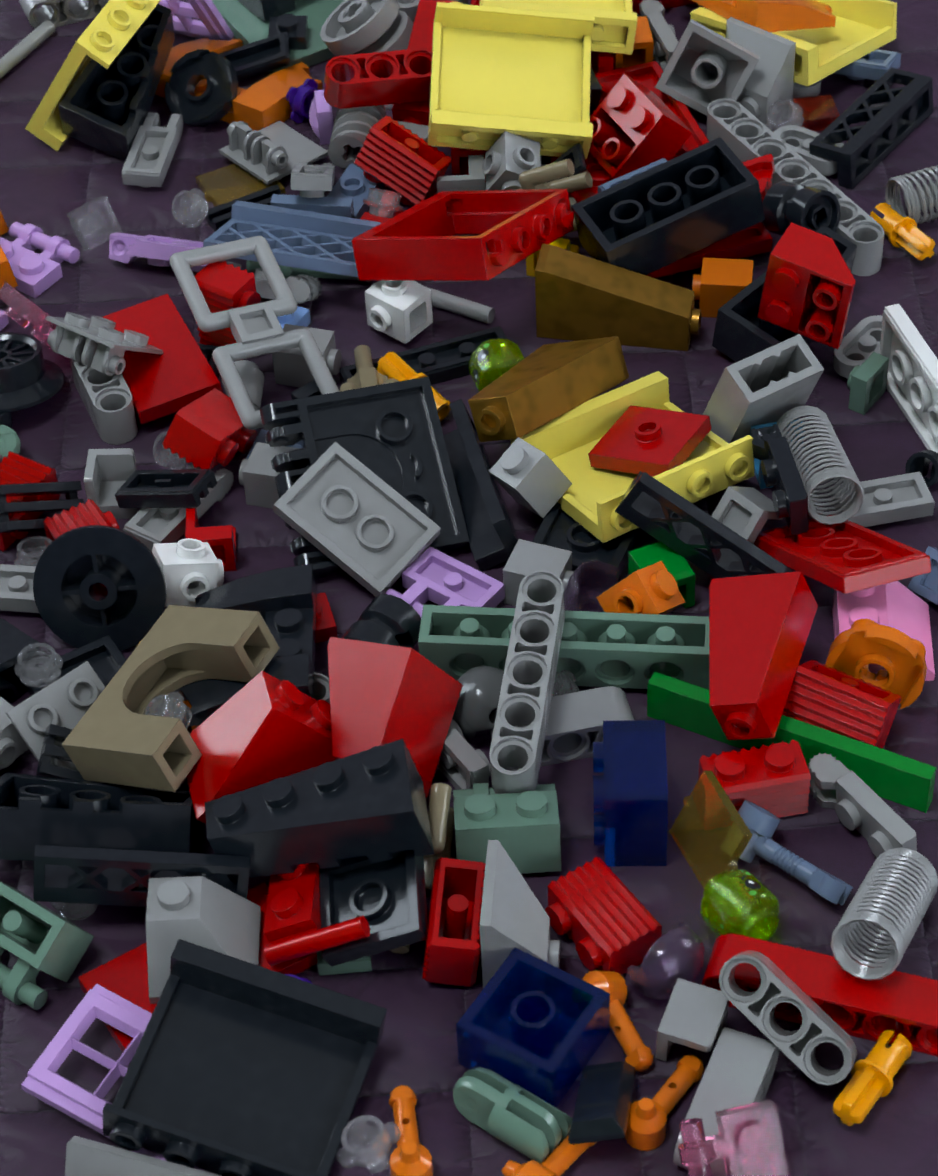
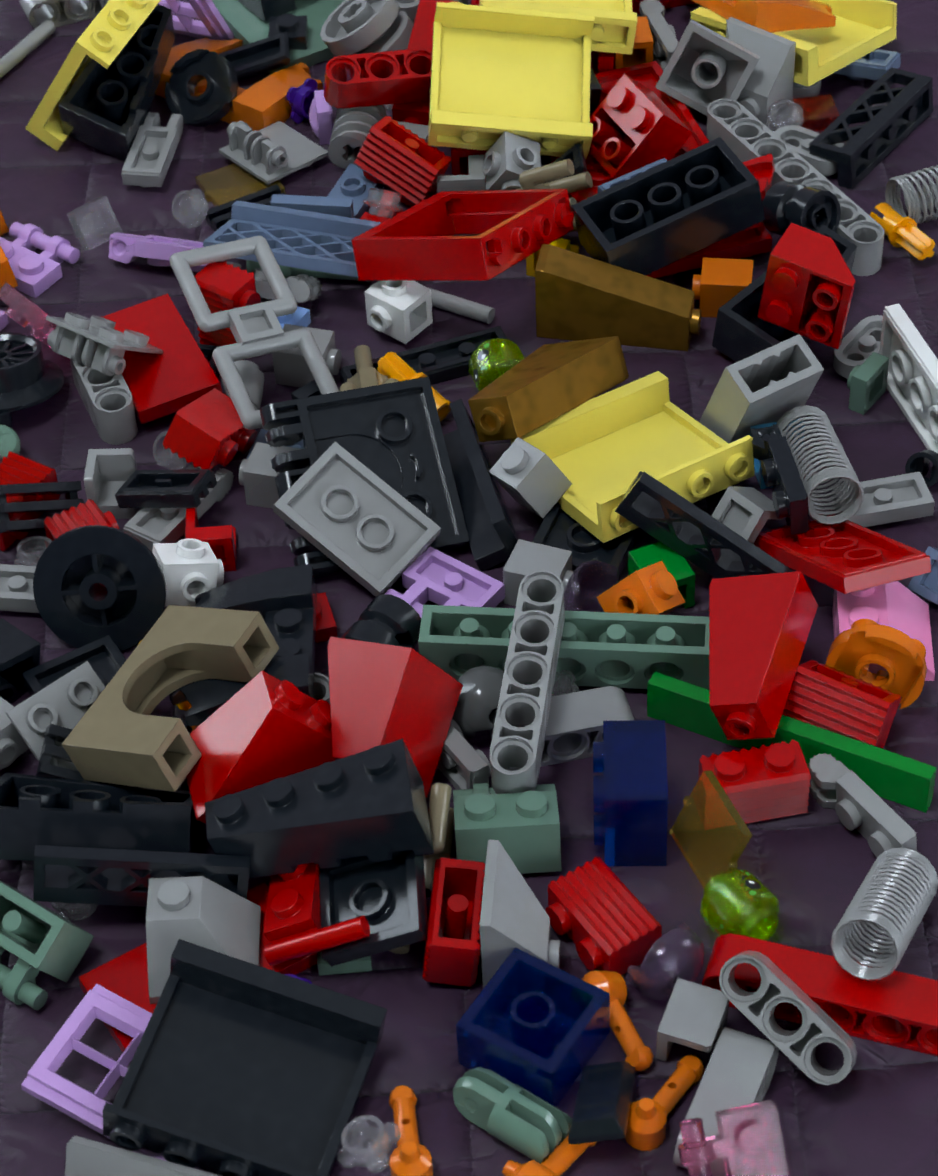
clear plate [15,643,63,688] -> none
clear plate [145,692,192,729] -> none
light grey hinge [291,162,335,198] -> none
red plate [588,405,712,477] -> none
sand blue brick [724,800,853,905] -> none
light orange axle [833,1030,913,1126] -> none

